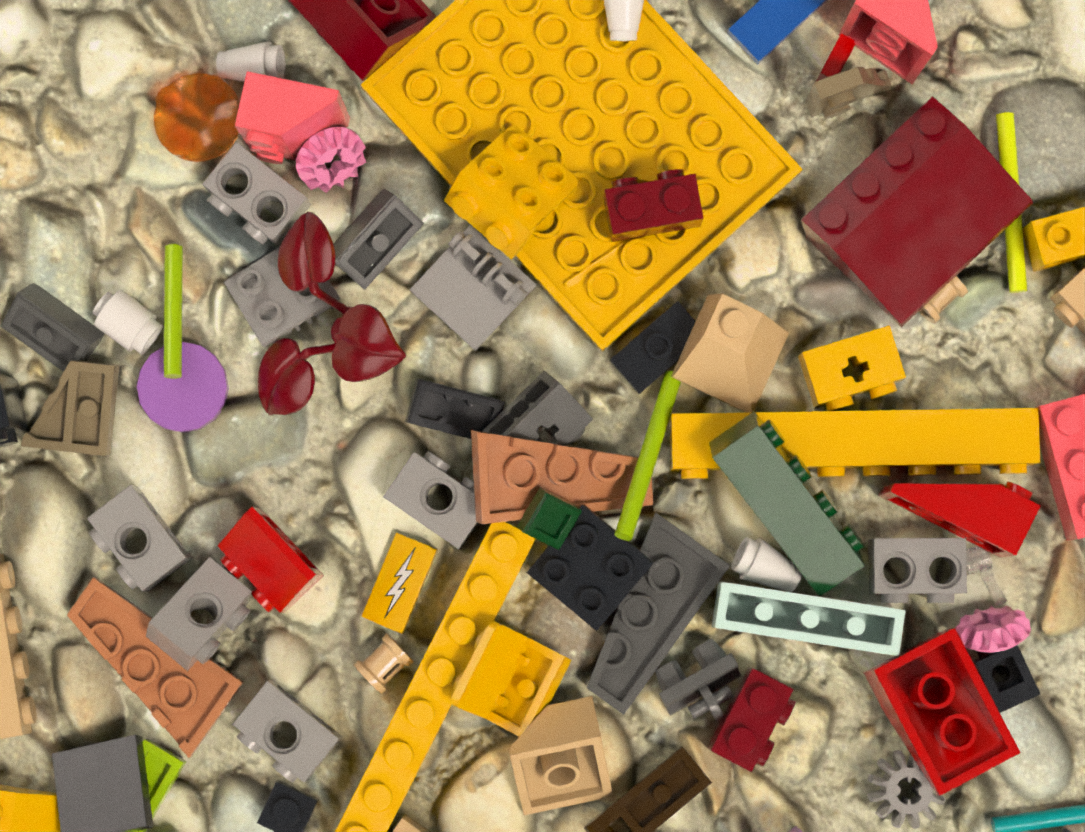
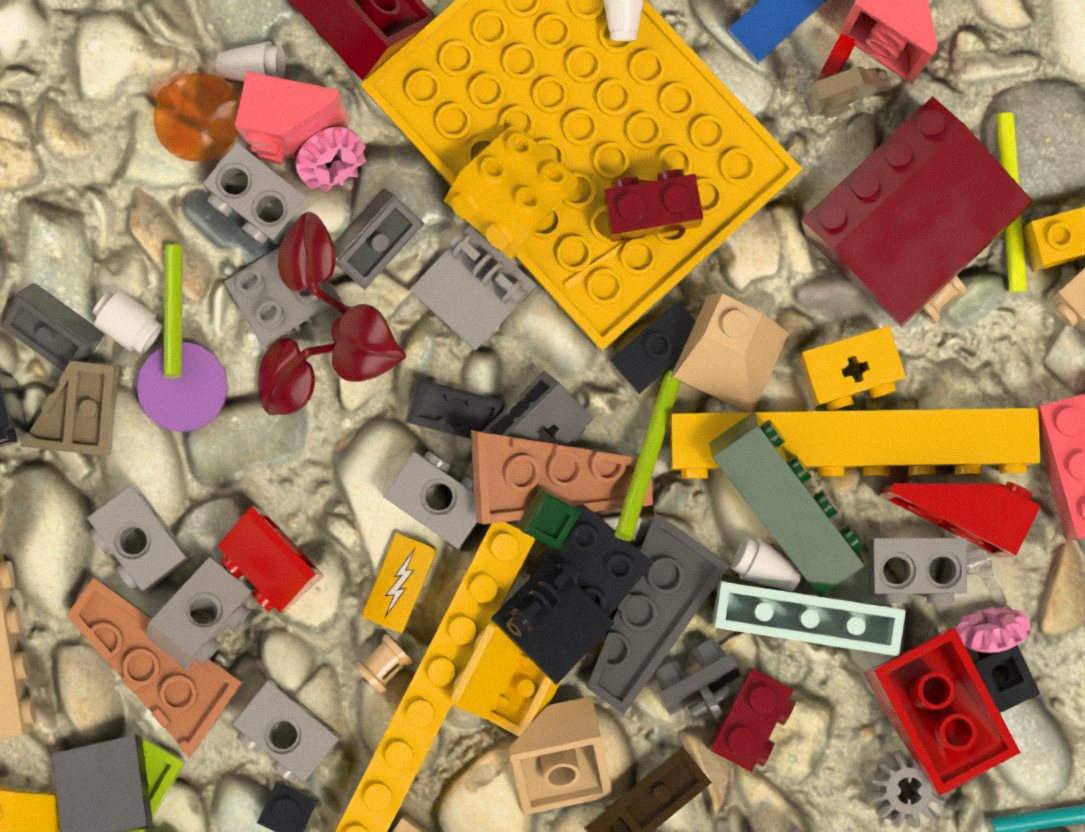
none -> black hinge [490,558,615,685]

